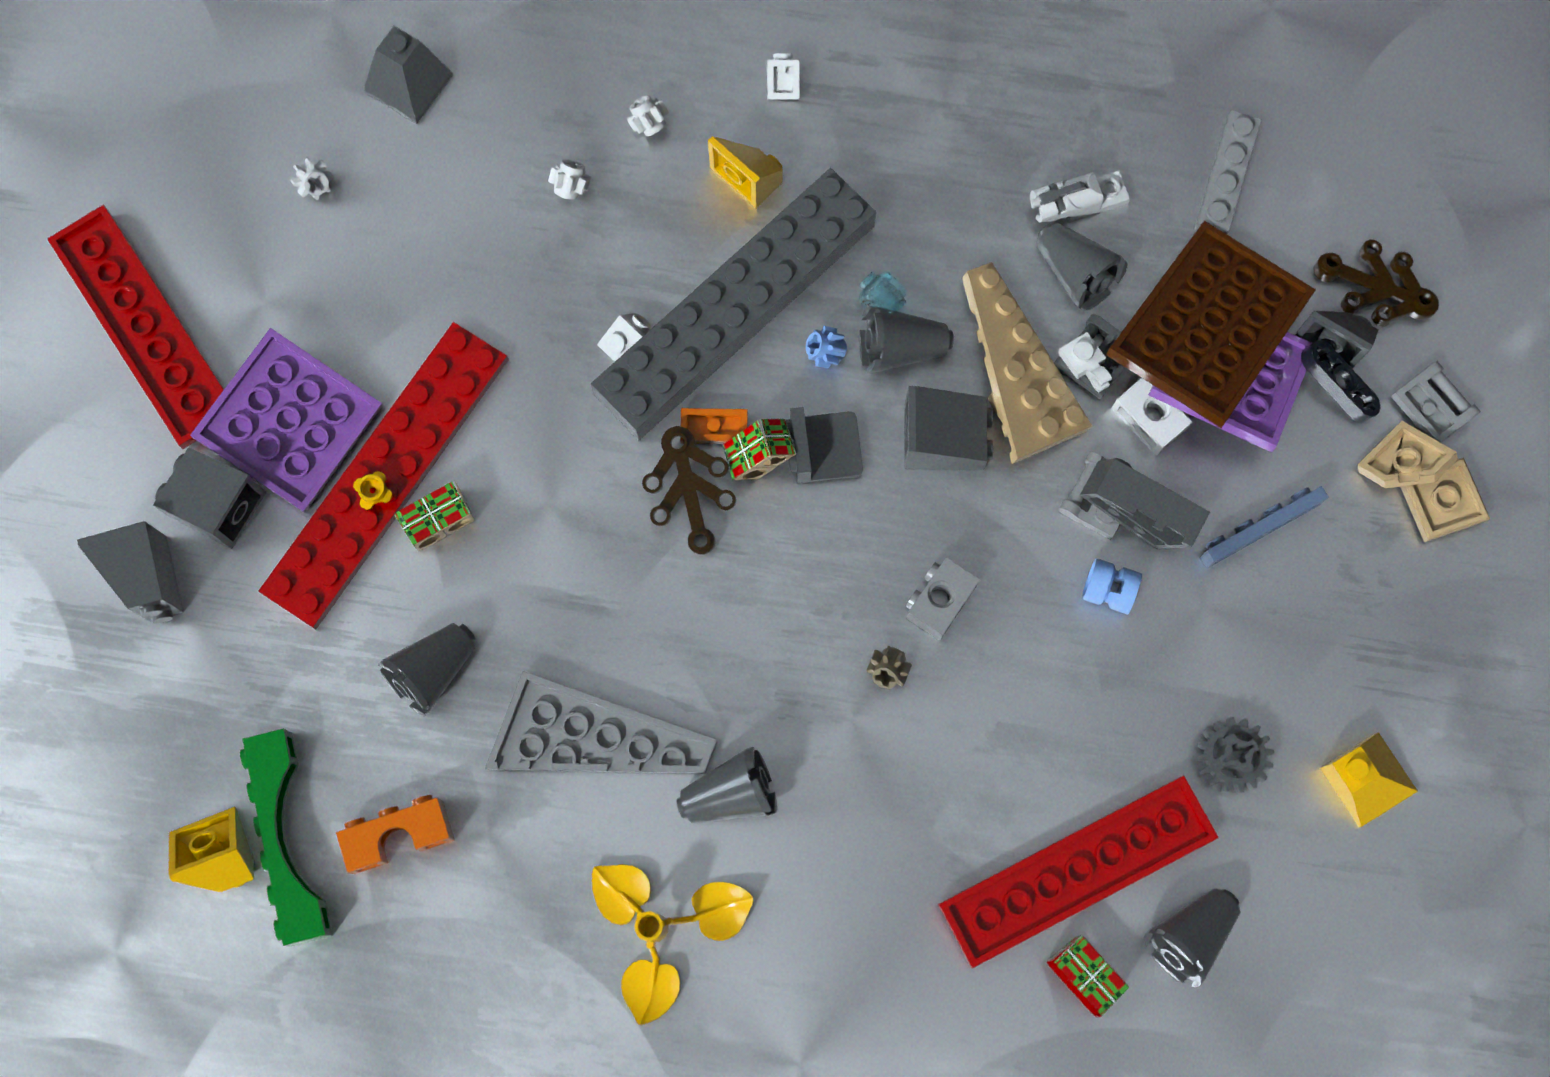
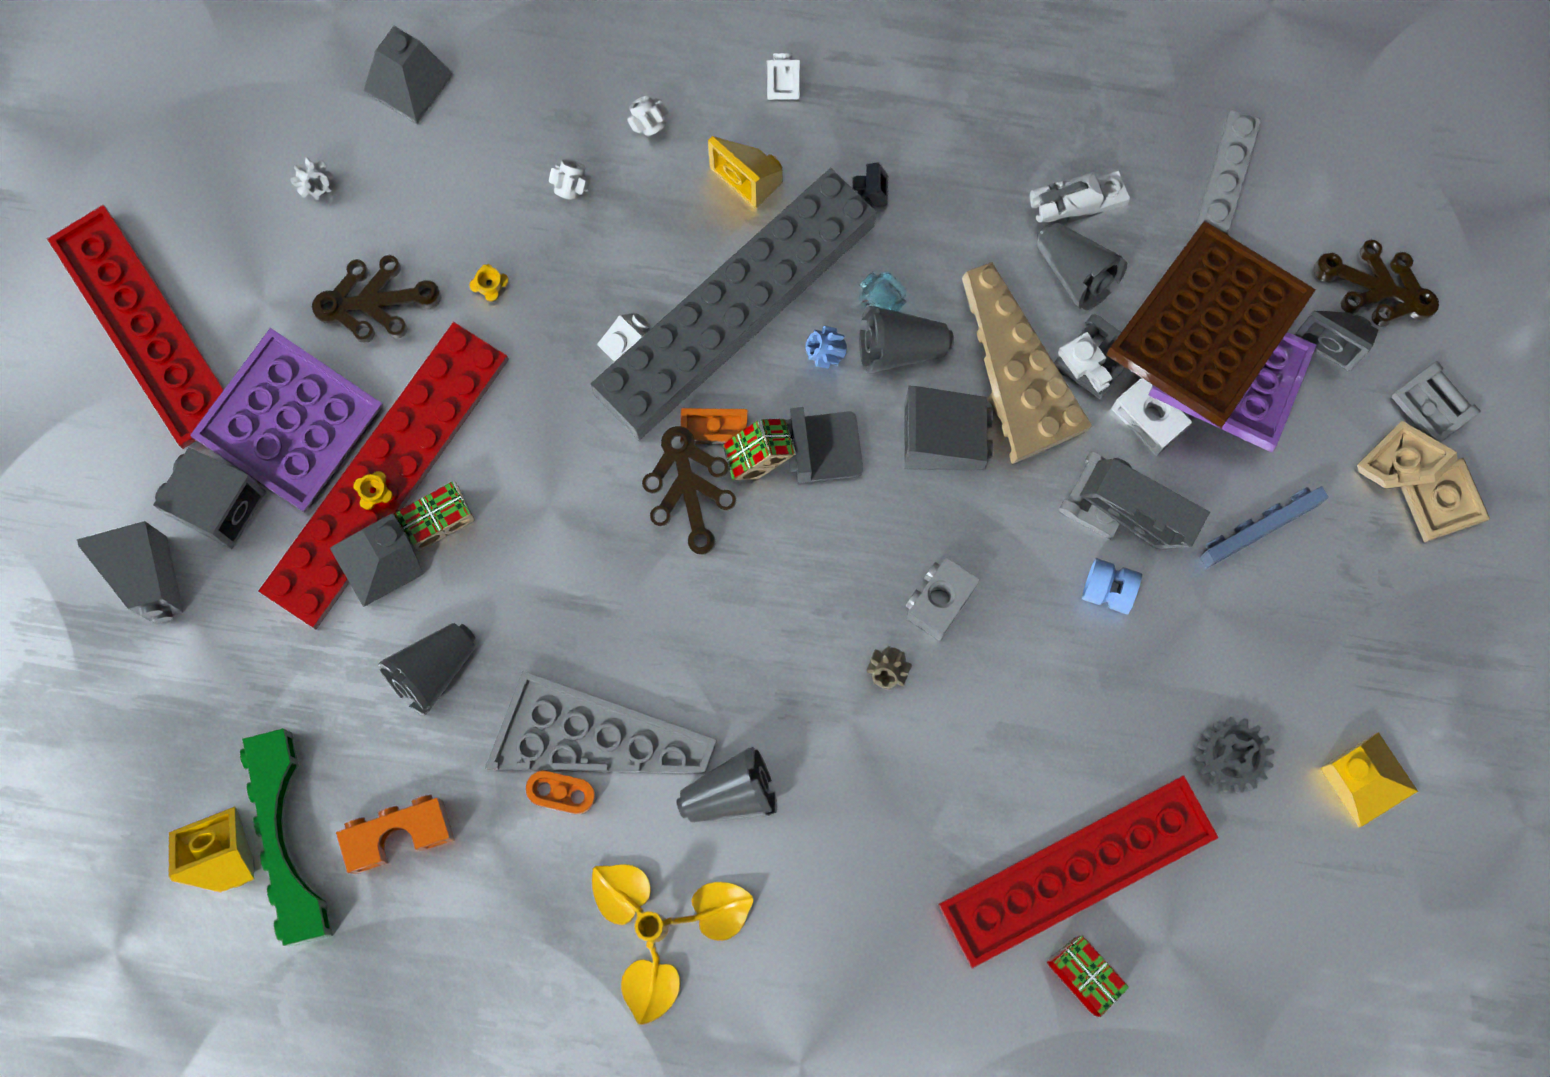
dark grey cone [1144,889,1241,987] -> none
black beam [1301,340,1380,422] -> none
none -> dark brown plant [312,255,441,343]
none -> dark grey slope [330,513,424,607]
none -> yellow plate [469,264,509,302]
none -> orange plate [526,771,596,815]
none -> black tile [852,162,888,207]

